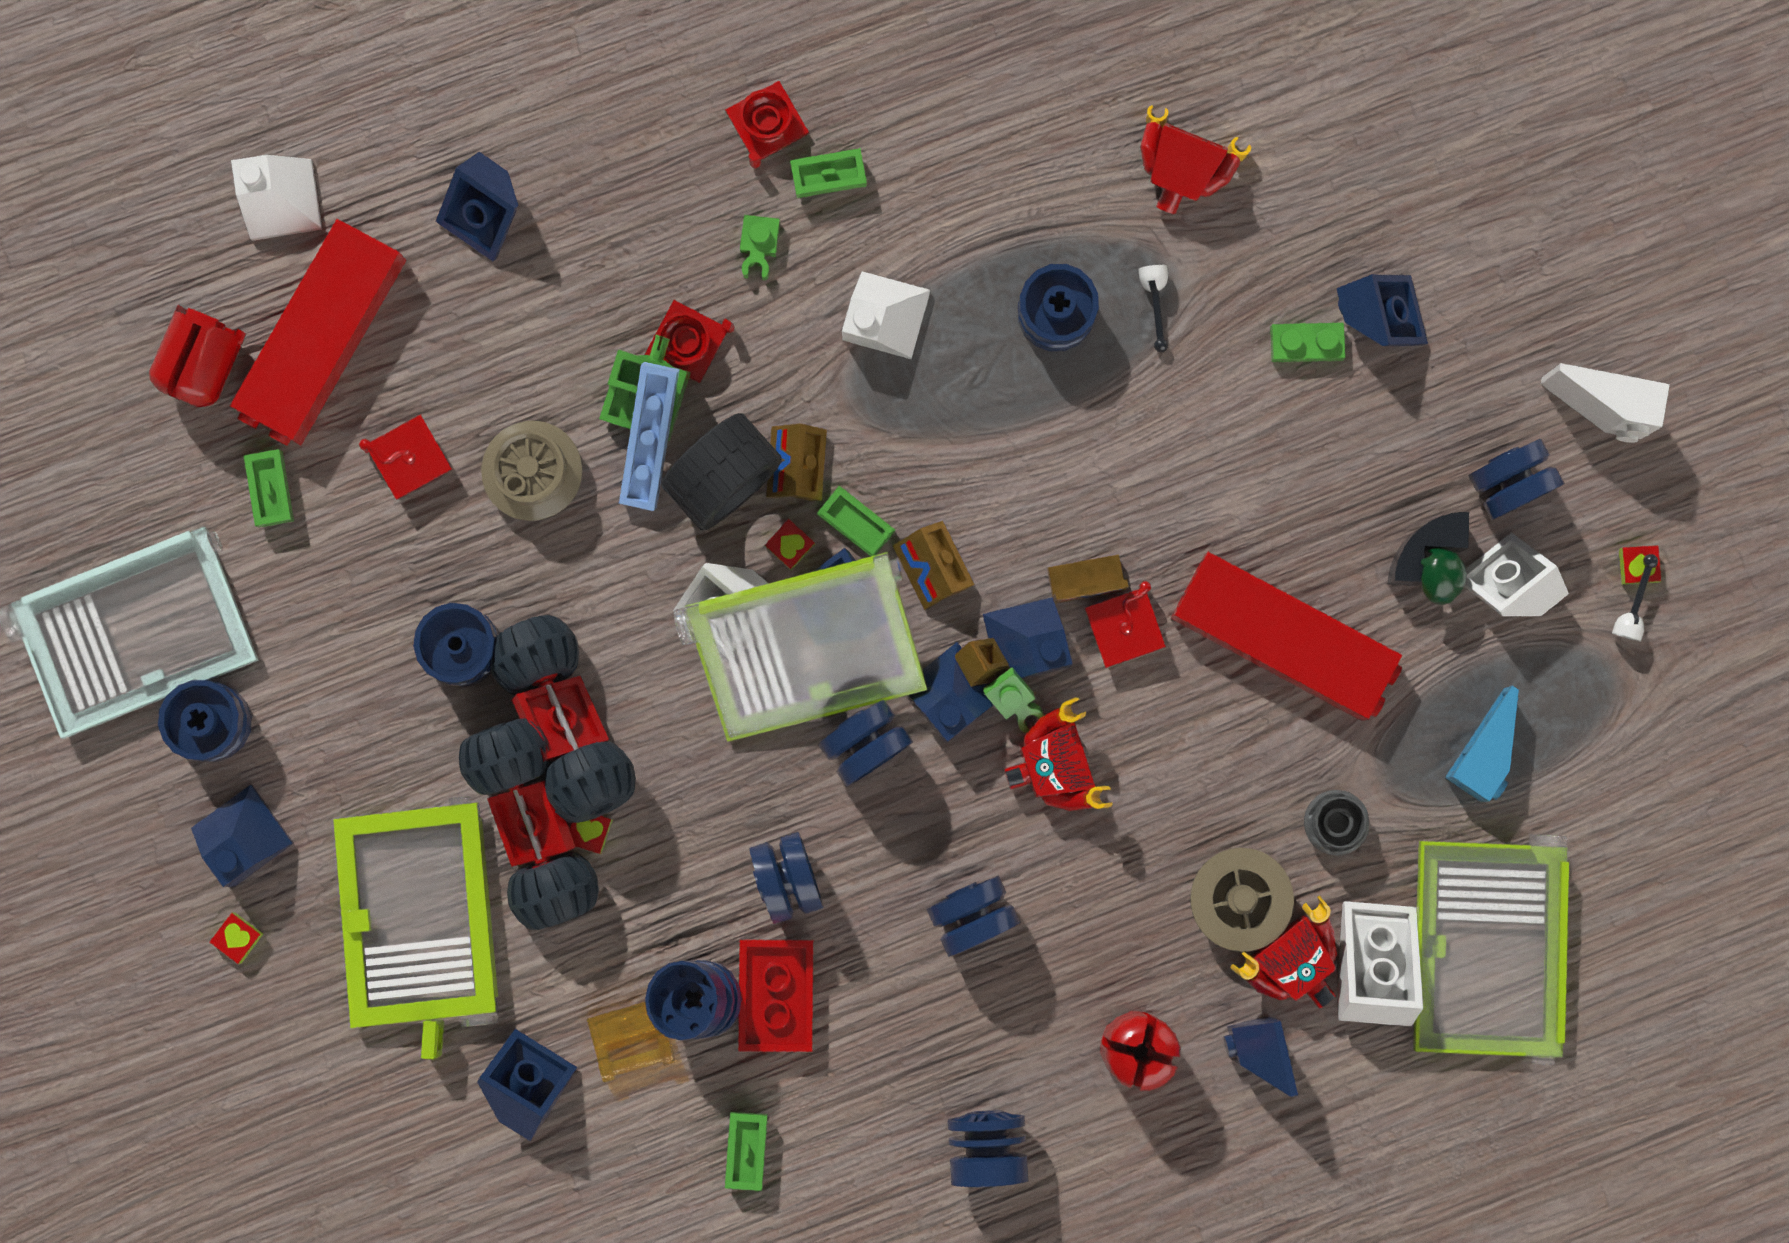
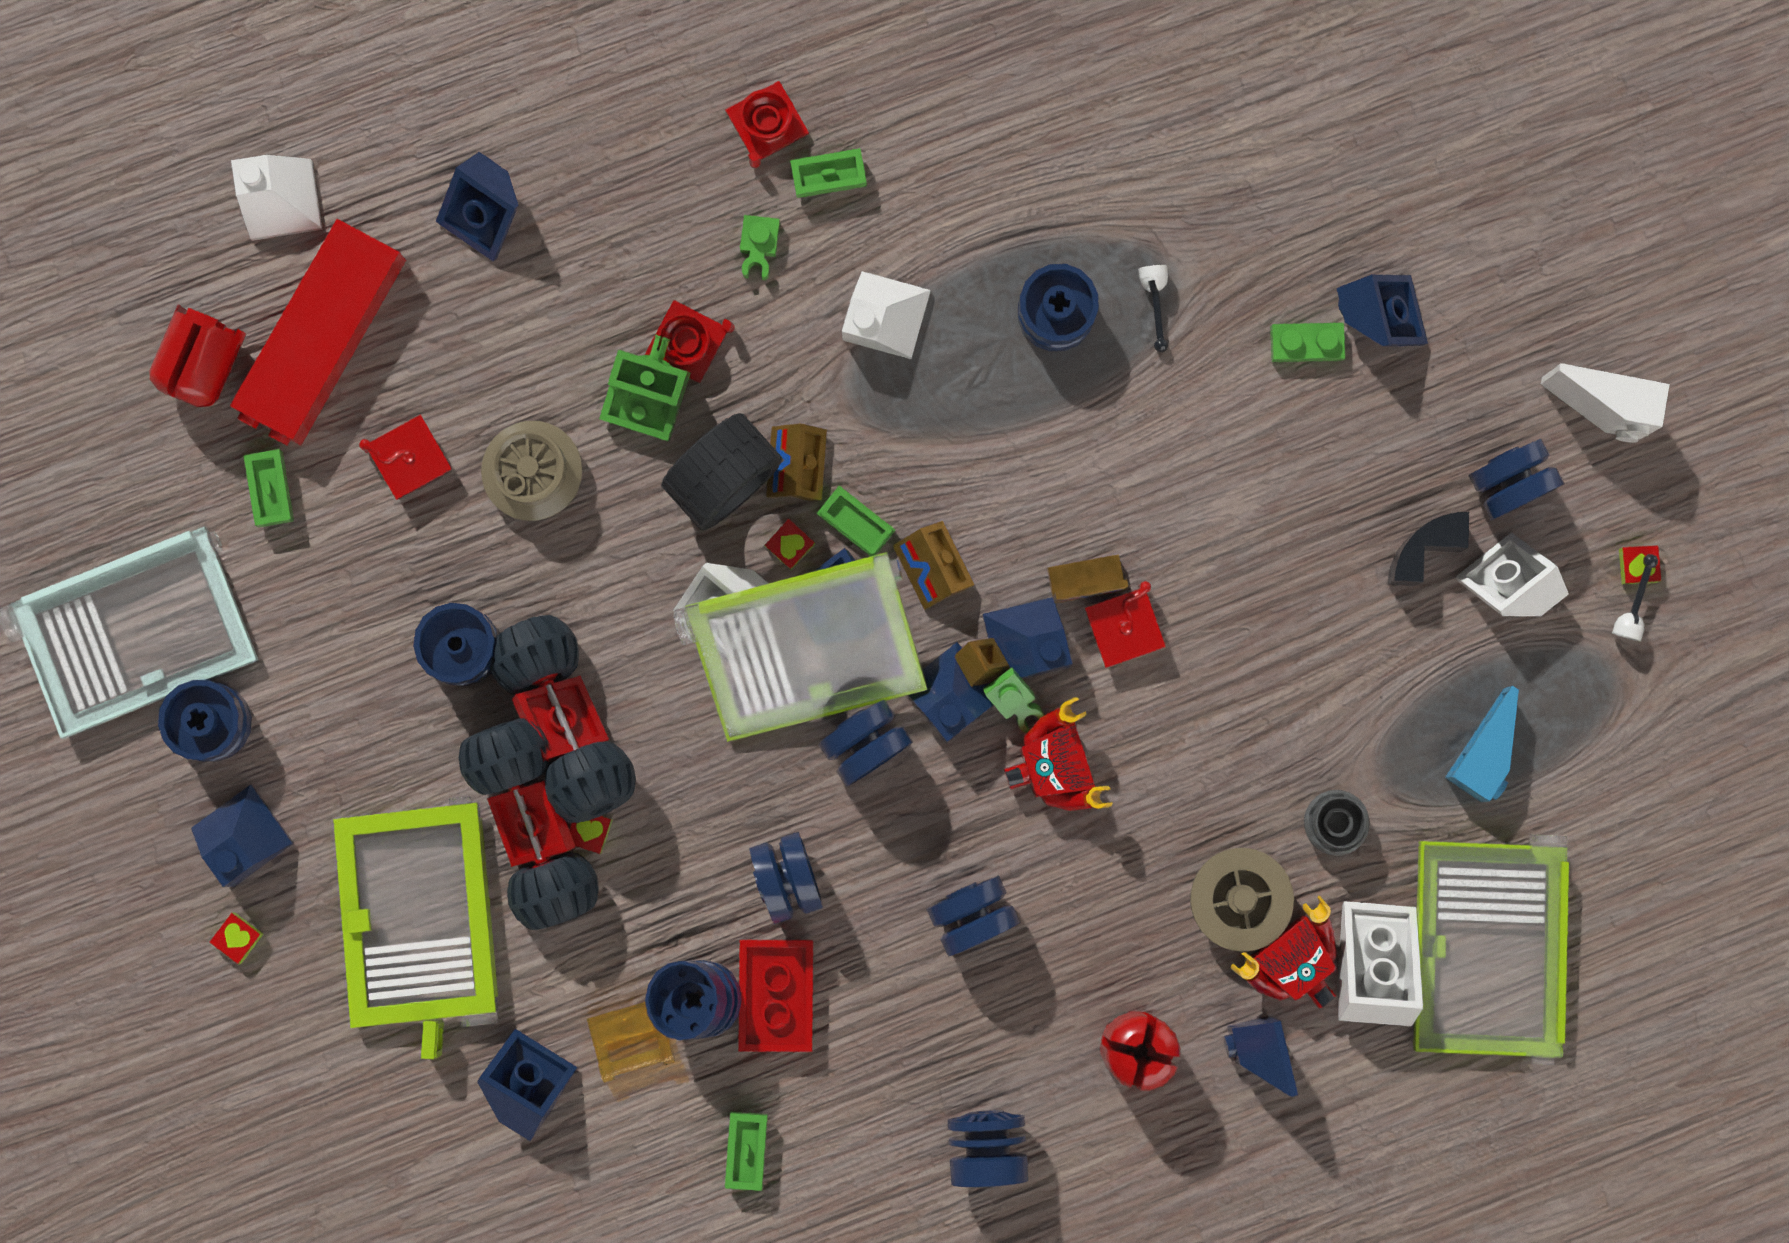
light blue plate [619,362,680,511] -> none
red torso [1140,105,1251,215] -> none
red brick [1170,551,1402,721] -> none
dark green hair [1421,548,1467,605] -> none

